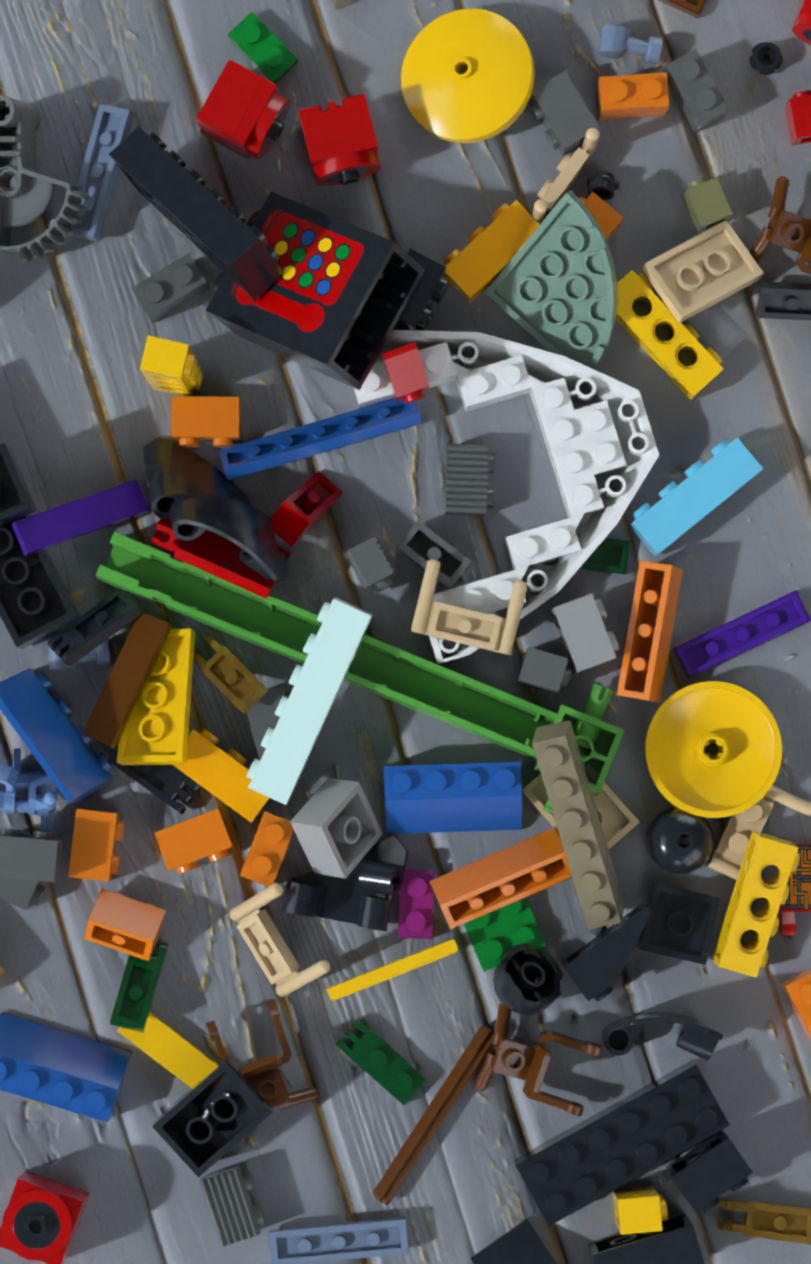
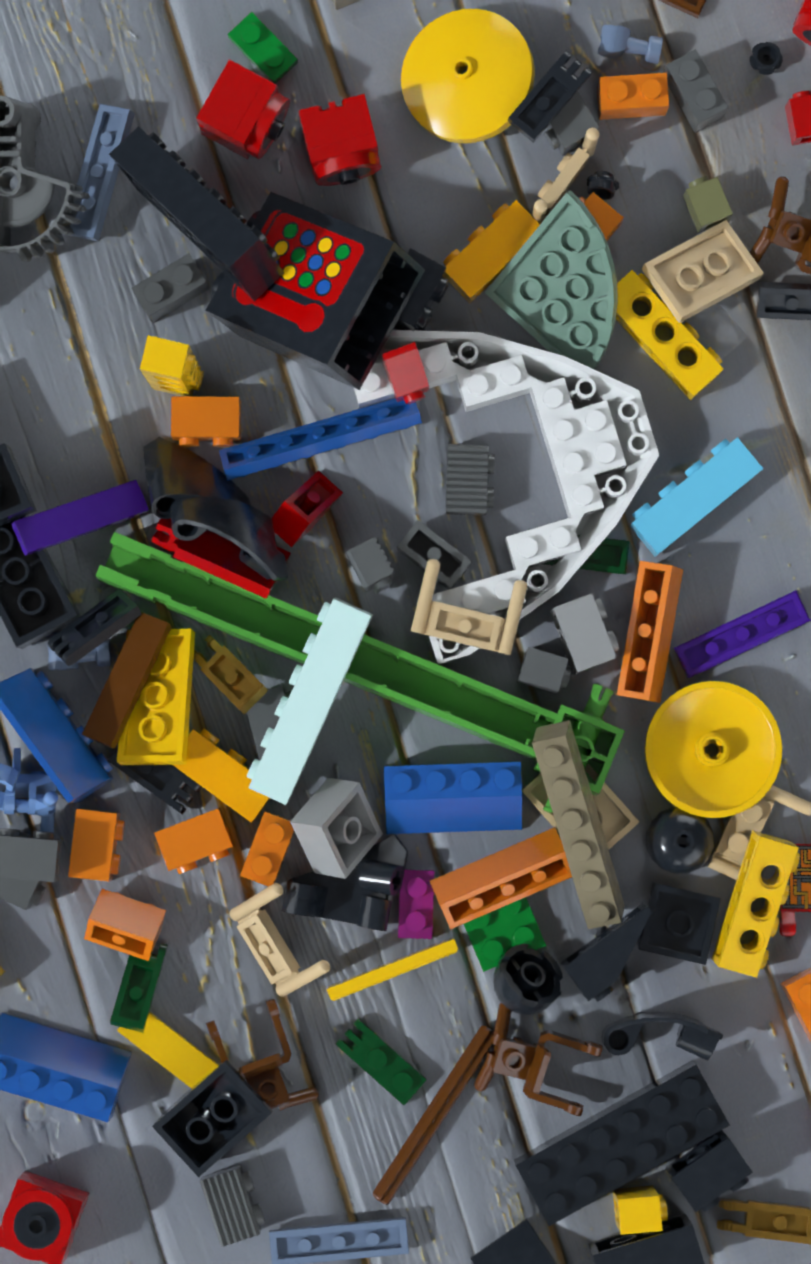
none -> black hinge [508,50,593,143]

